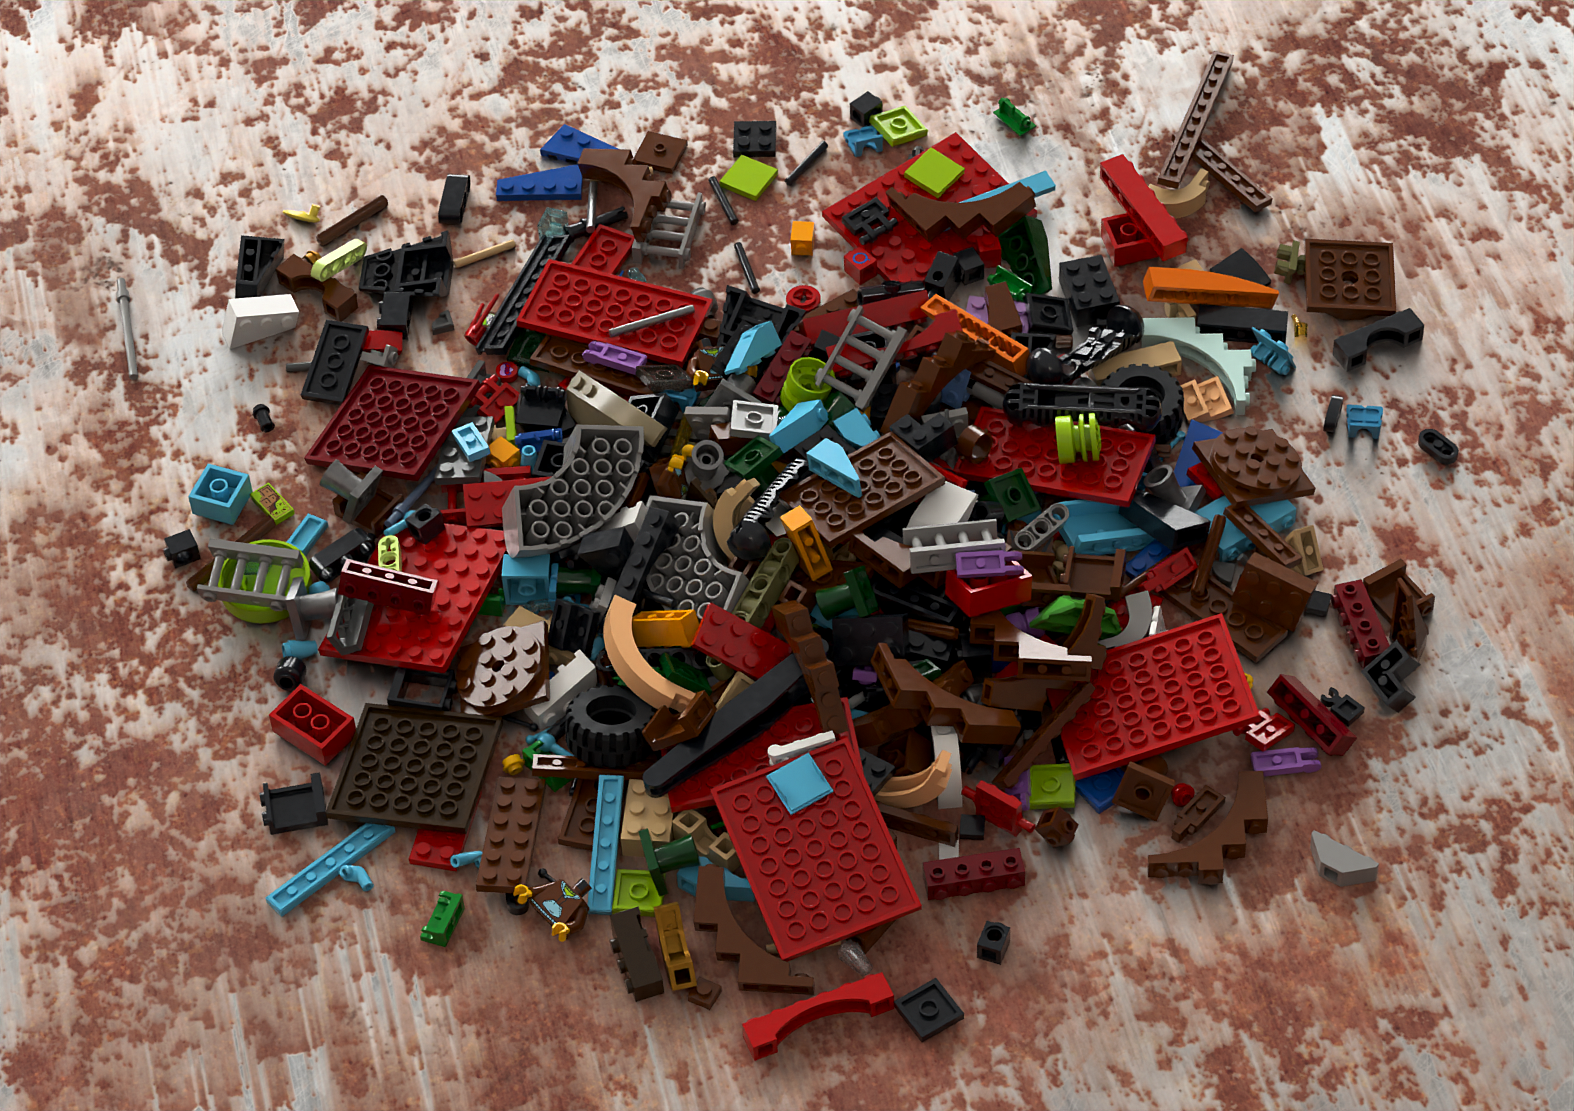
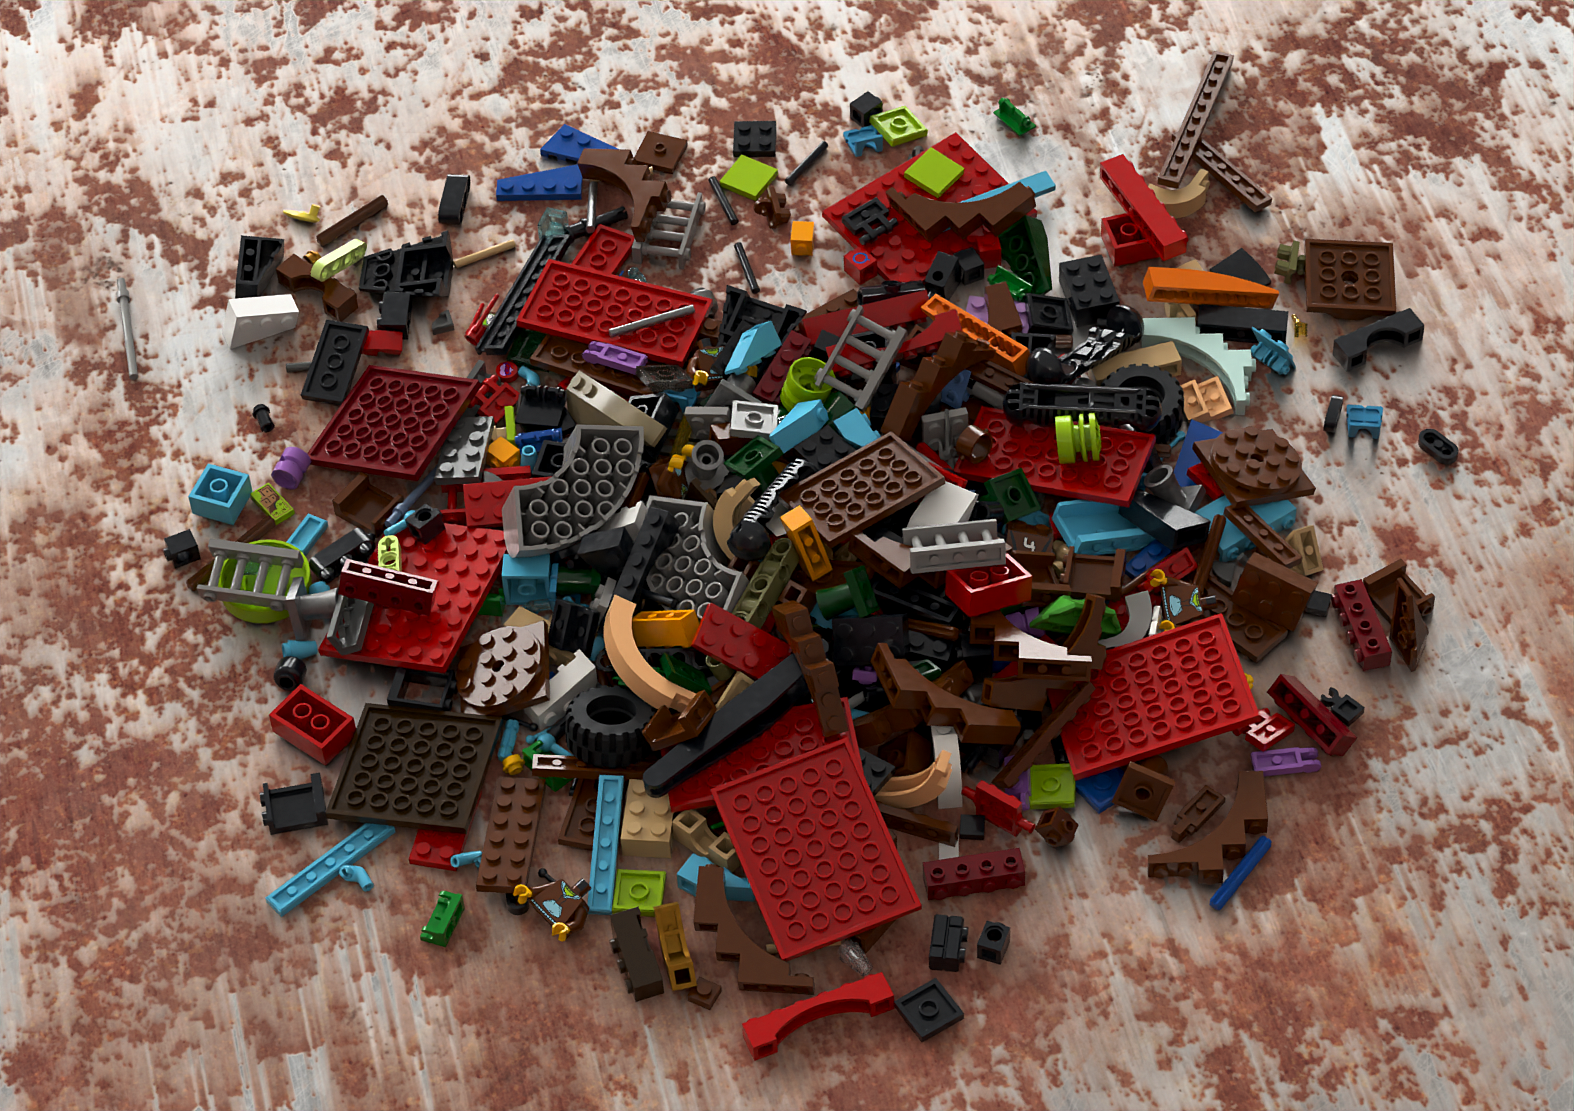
flat silver plant [319,460,383,525] -> none
light grey bracket [360,345,398,368] -> none
medium azure plate [452,422,491,462] -> none
dark green plant [638,828,701,897] -> none
medium azure piece [766,752,833,815] -> none
white plate [768,731,836,766] -> none
red gear [786,285,821,313] -> none
medium azure slope [806,438,862,498] -> none
black brick [890,413,958,462] -> none
medium lavender hinge [955,550,1024,578] -> none
light grey beam [1011,503,1069,551] -> none
red plate [1171,783,1195,806] -> none
light grey slope [1310,830,1379,887] -> none
black brick [1361,640,1421,713] -> none
none -> medium lavender wheel [271,447,311,490]
none -> medium azure axle [497,719,520,762]
none -> reddish brown hips [753,186,791,229]
none -> black brick [929,914,969,972]
none -> torso [1150,569,1218,632]
none -> blue axle [1209,836,1272,910]

